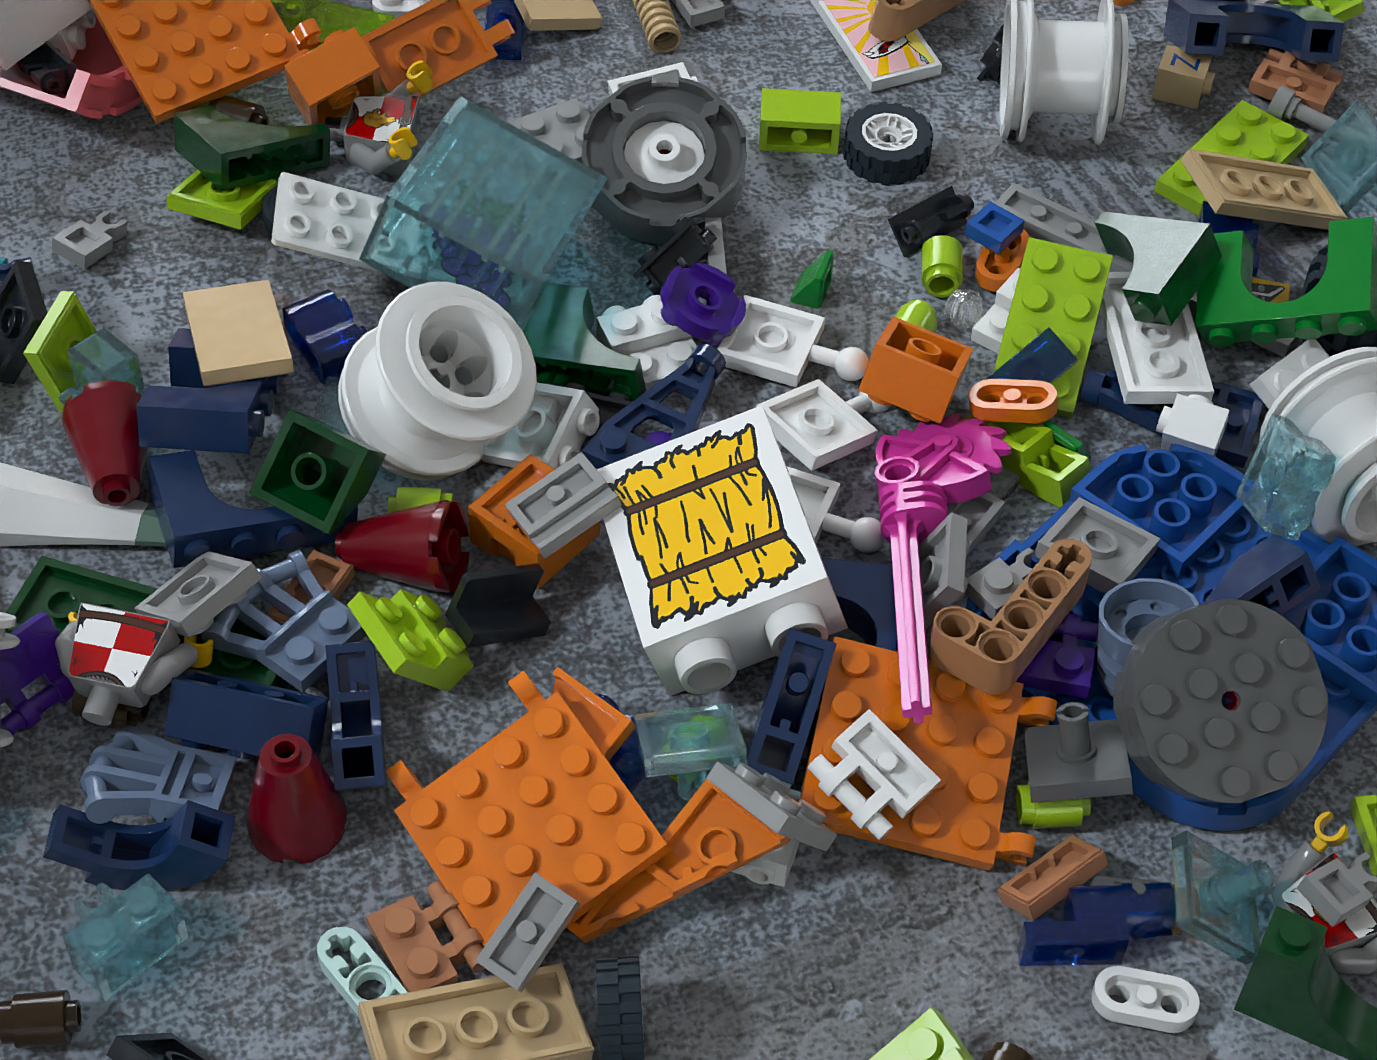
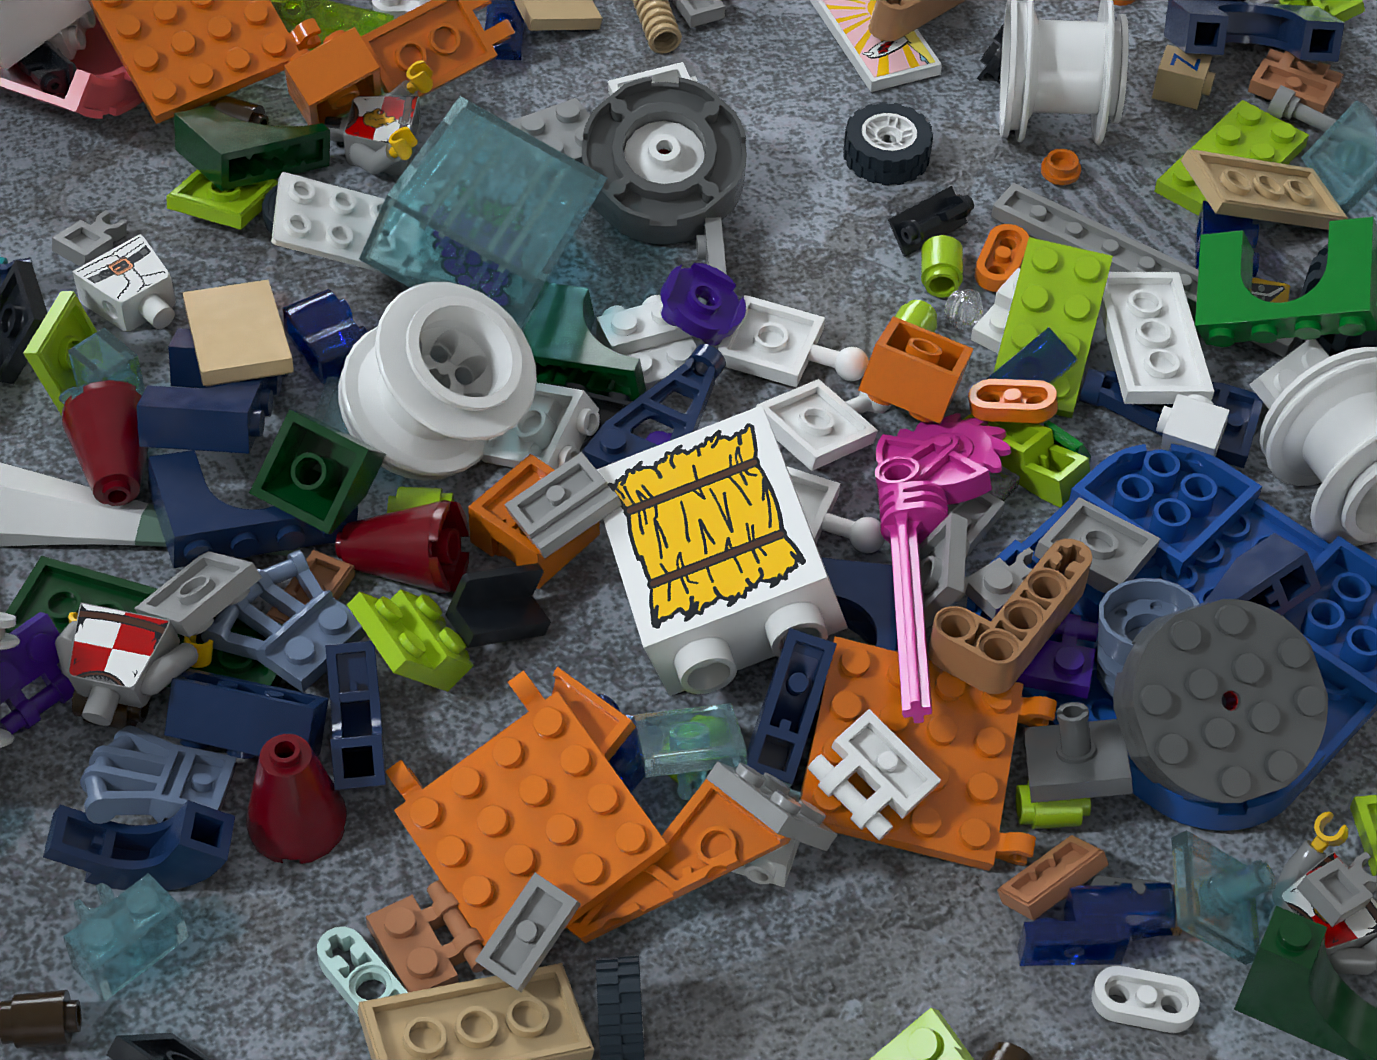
black hinge [633,217,717,295] -> none
lime brick [759,88,841,154] -> none
green slope [790,250,834,309] -> none
blue plate [965,201,1024,254] -> none
arch [1094,212,1222,326] -> none
clear light blue plate [1236,414,1337,541] -> none
none -> white torso [72,234,176,331]
none -> orange plate [1041,149,1081,185]

